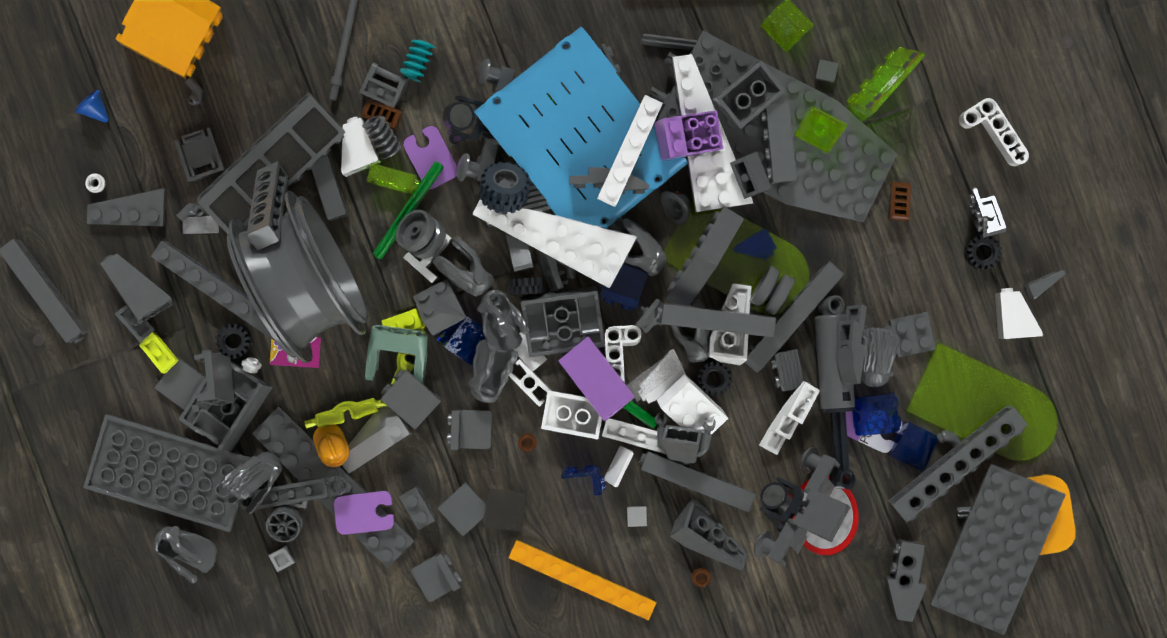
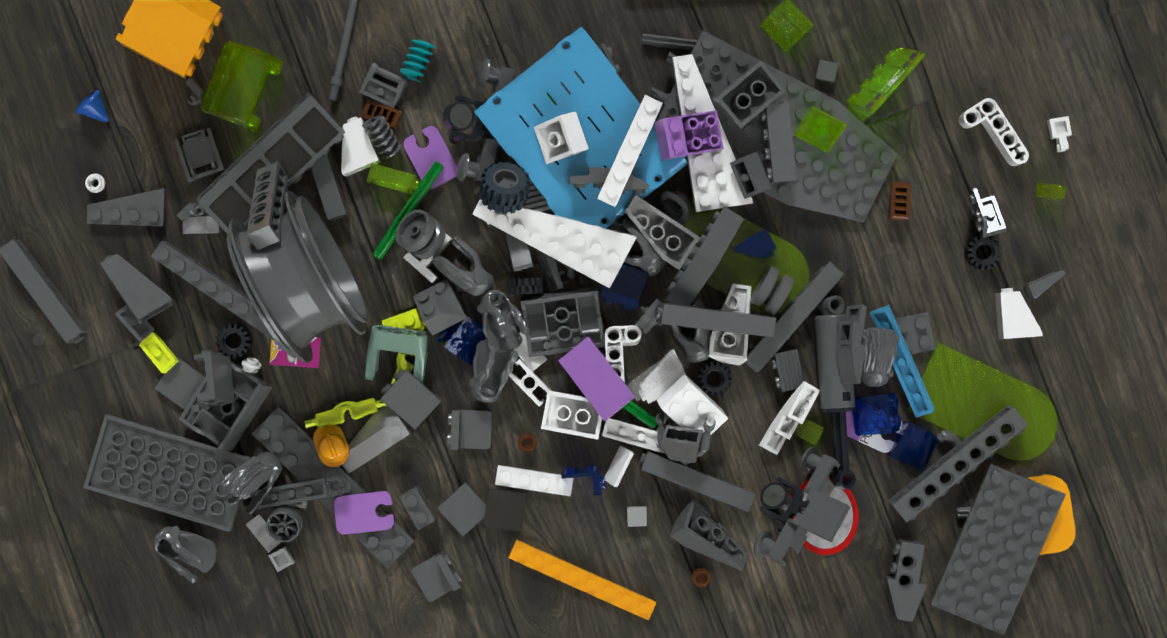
none -> clear neon green windscreen [201,41,284,132]
none -> flat silver sticker [246,514,281,553]
none -> white plate [495,465,574,496]
none -> white slope [534,112,589,164]
none -> light grey wedge [625,195,700,270]
none -> clear neon green piece [794,419,824,445]
none -> dark azure plate [870,305,935,418]
none -> clear neon green piece [1036,183,1066,200]
none -> white plate [1047,116,1072,152]

